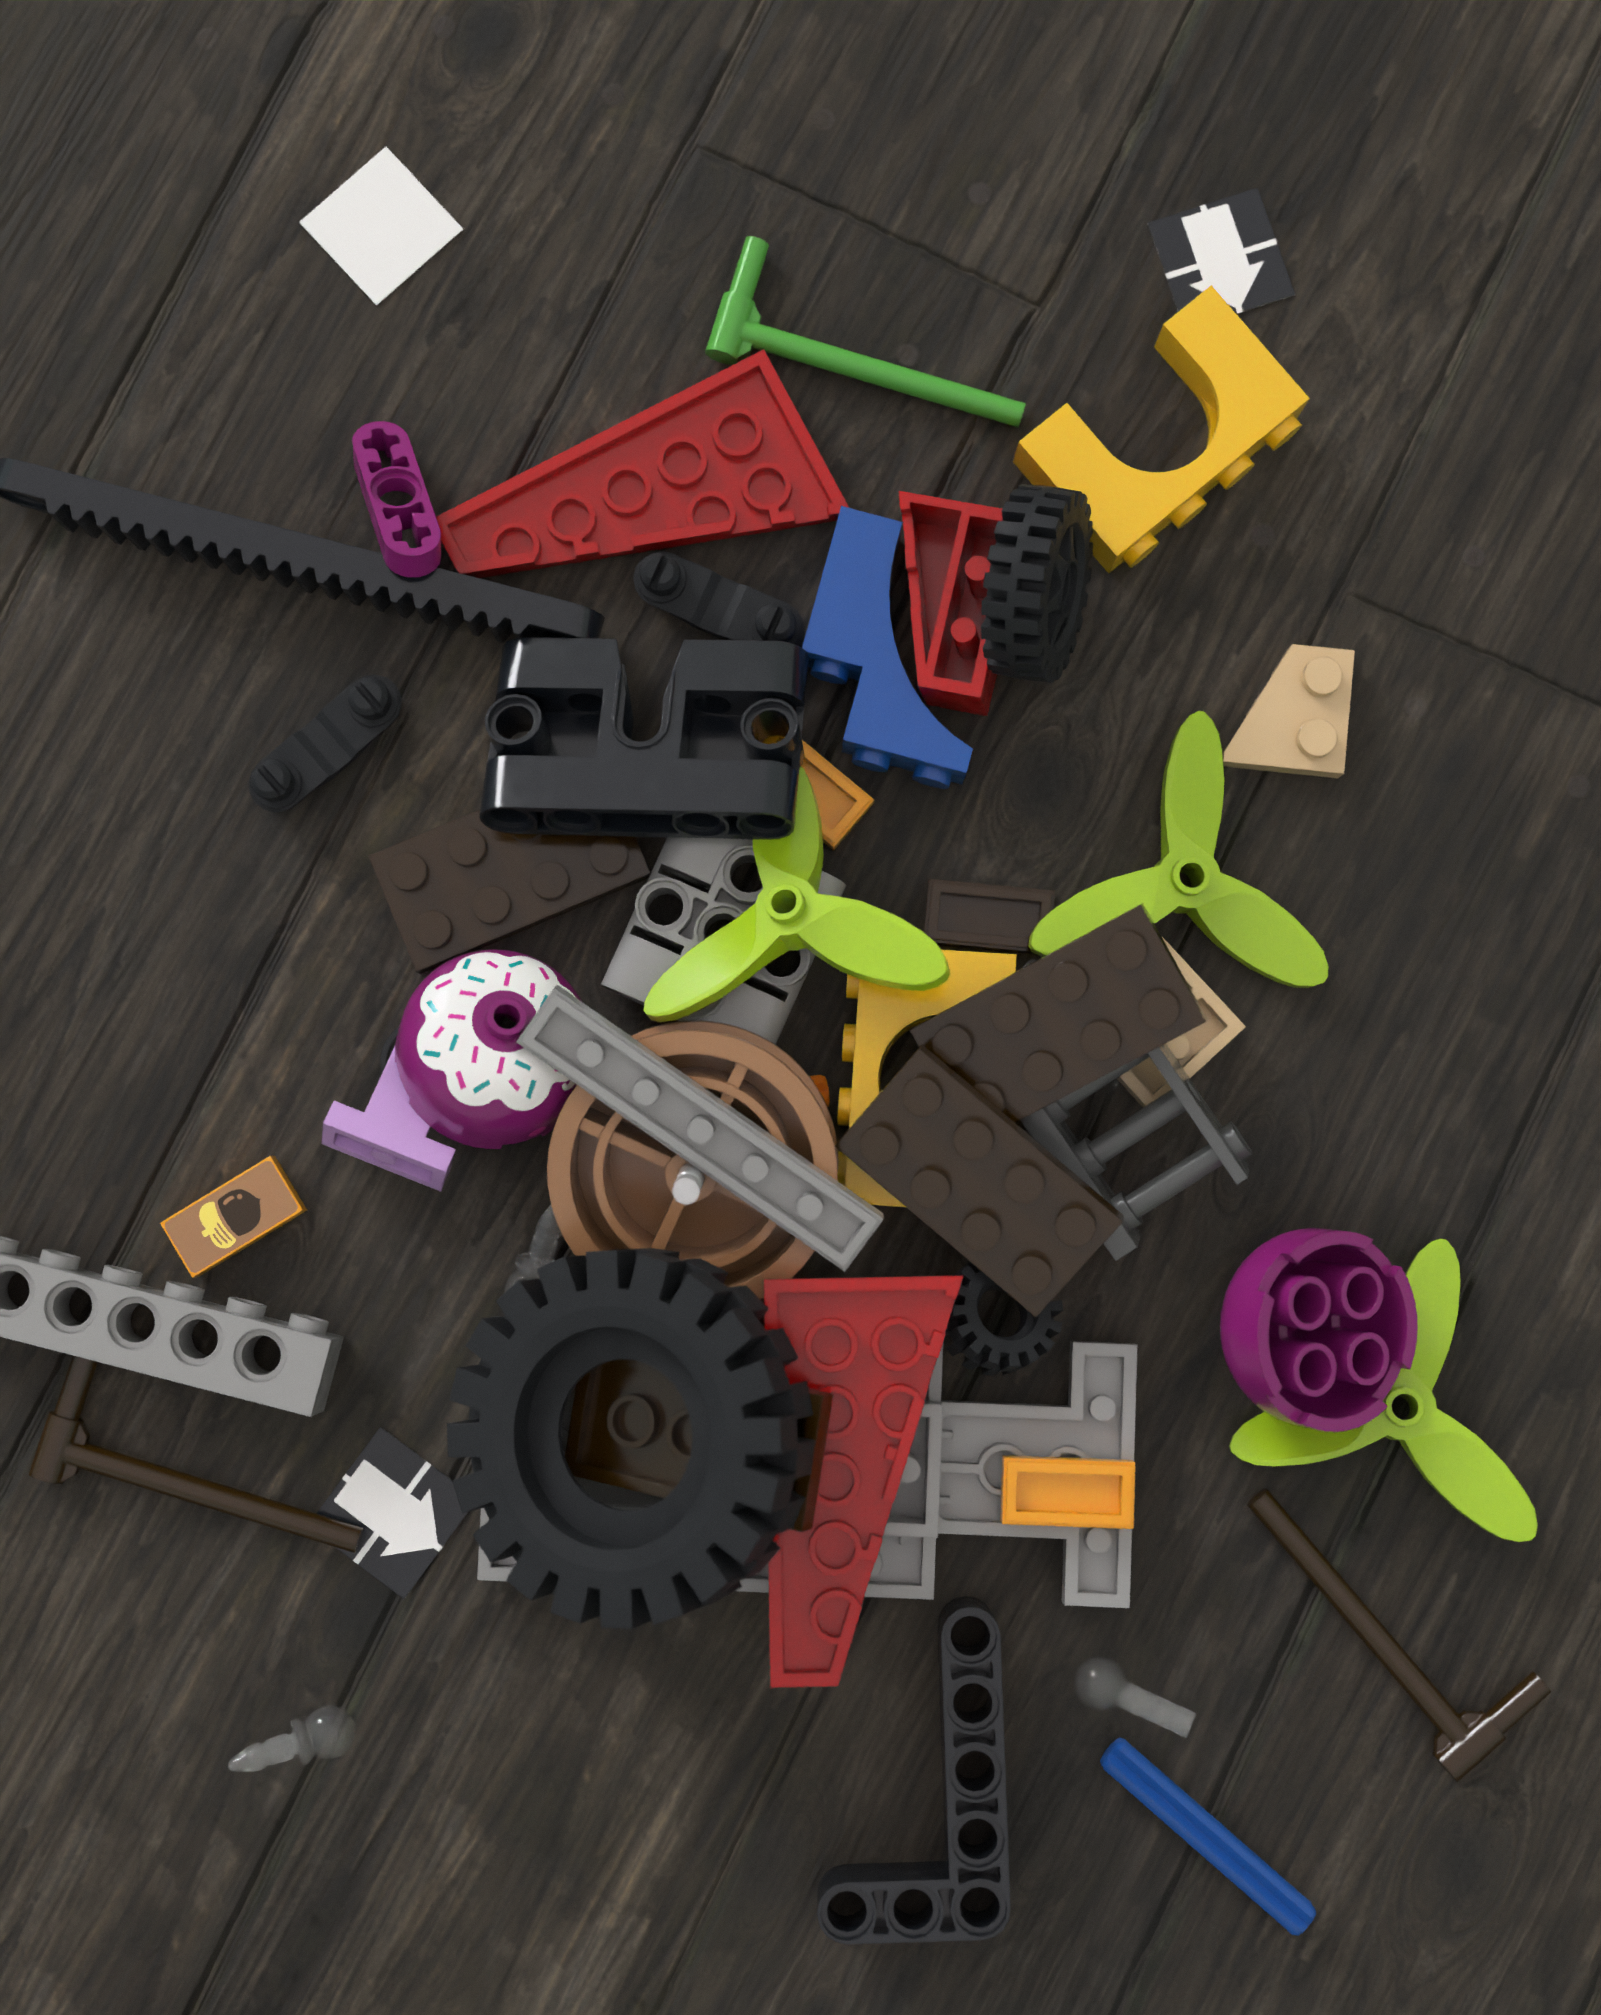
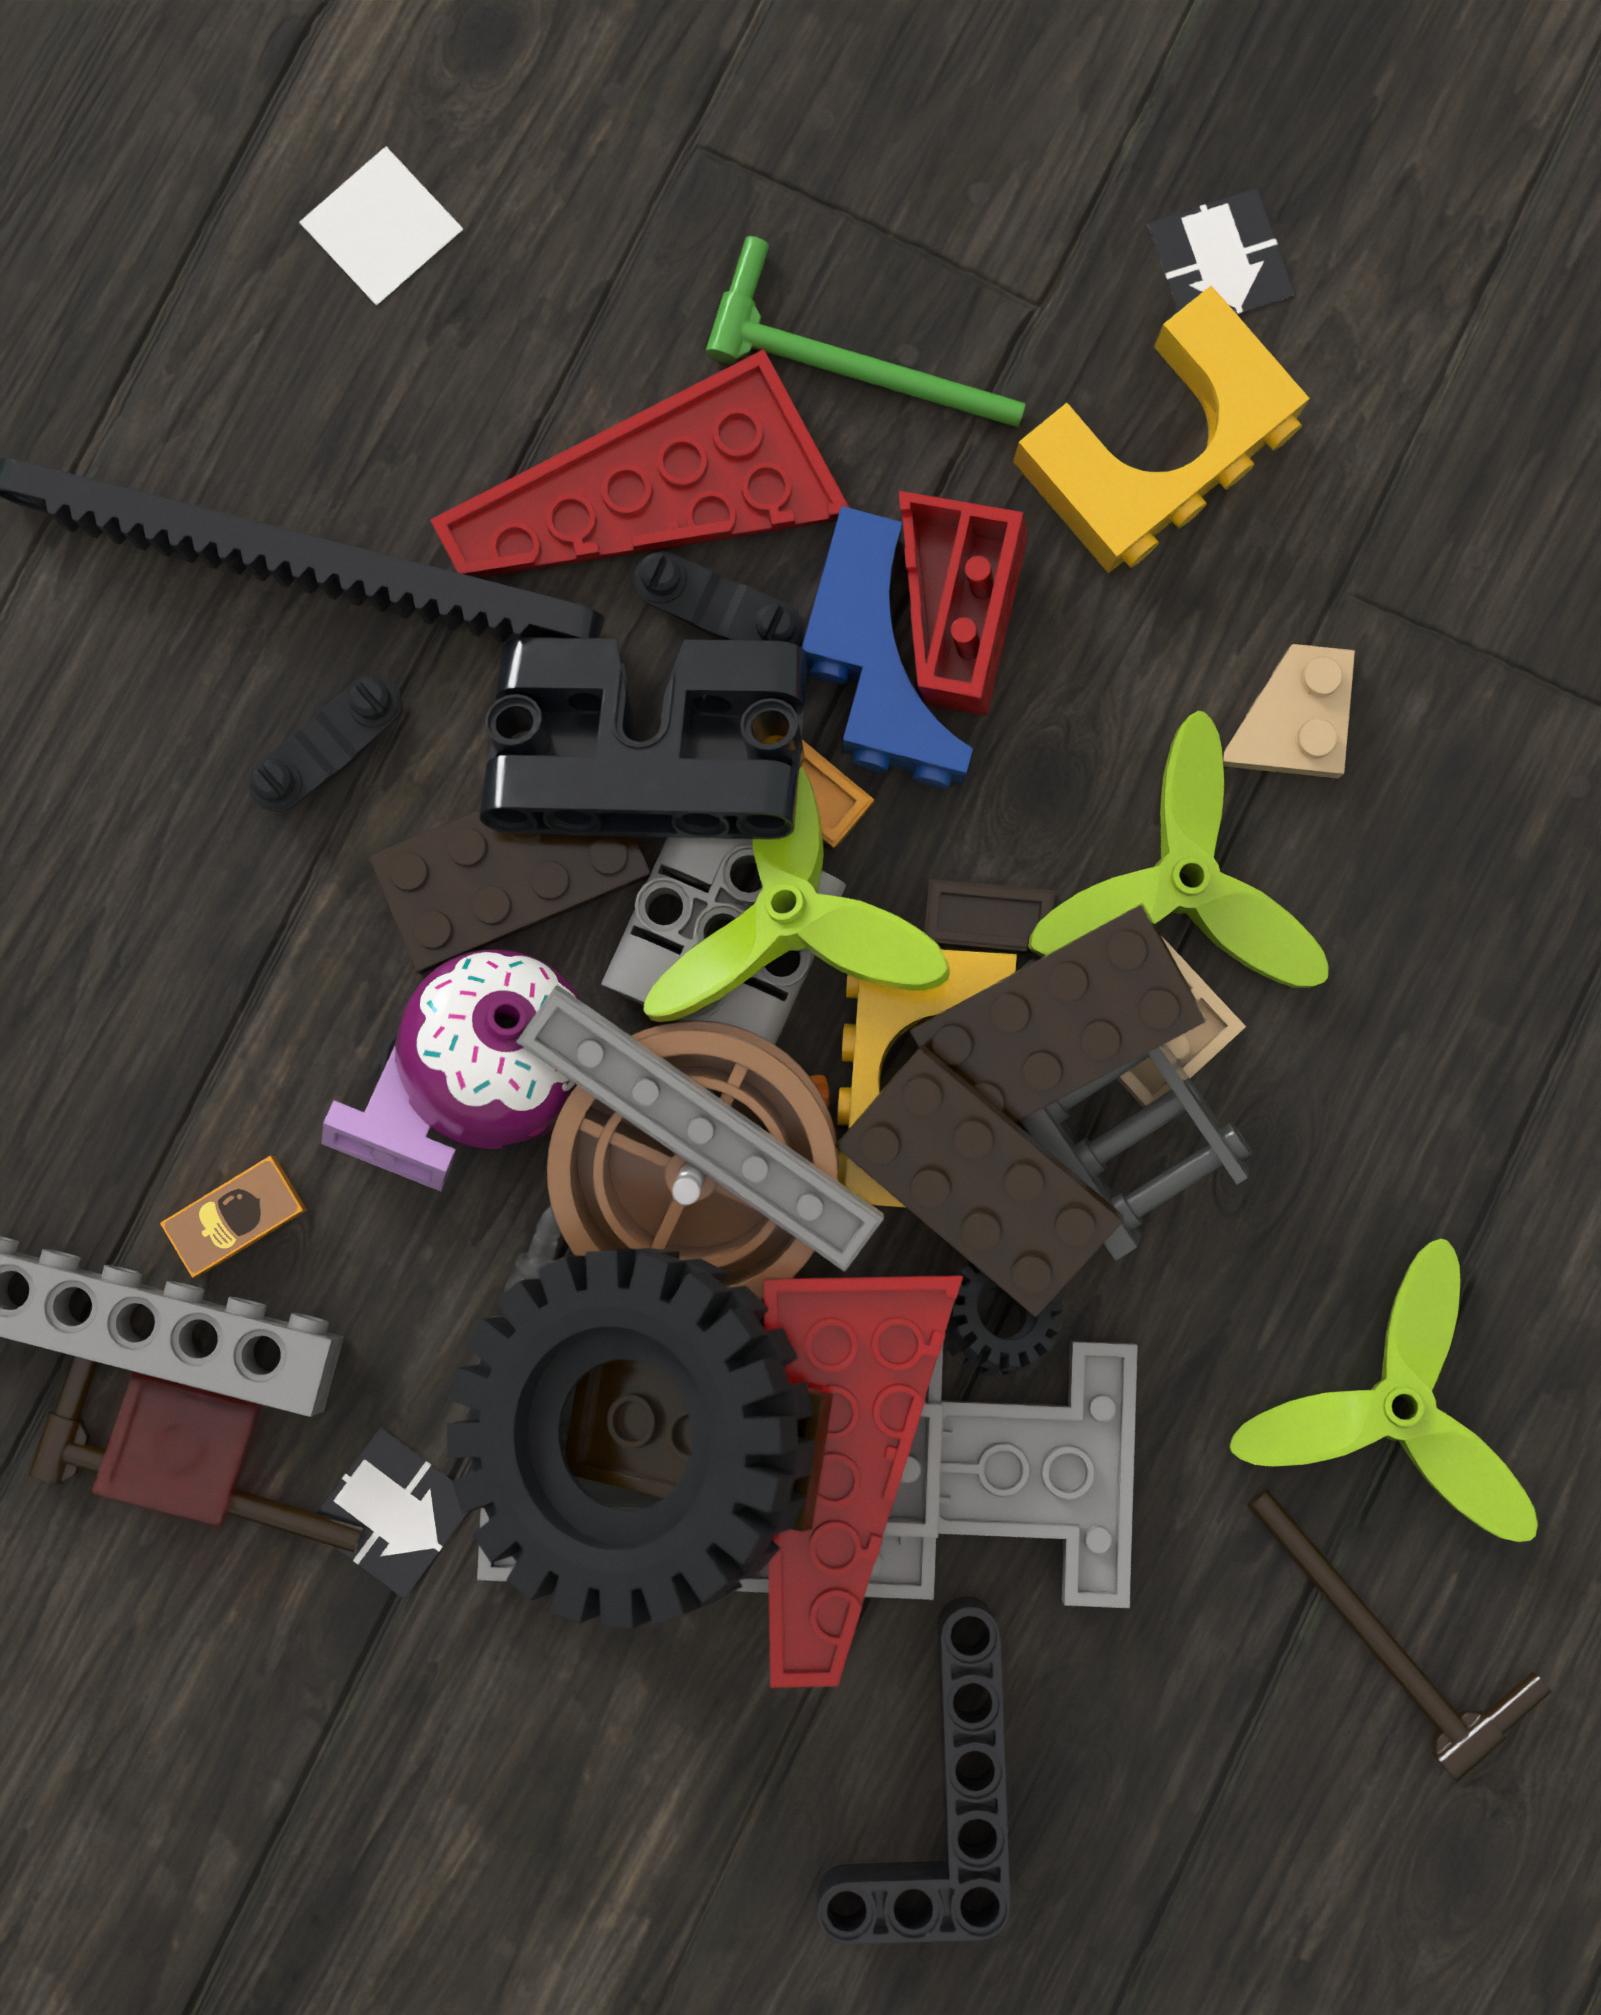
clear bar [228,1705,355,1772] -> none
magenta beam [352,421,441,577] -> none
black wheel [981,484,1093,683] -> none
light orange tile [1000,1455,1135,1529] -> none
clear bar [1074,1657,1197,1738] -> none
blue axle [1100,1738,1316,1936] -> none
magenta cylinder [1220,1228,1418,1432] -> none
none -> clear red tile [92,1371,262,1528]

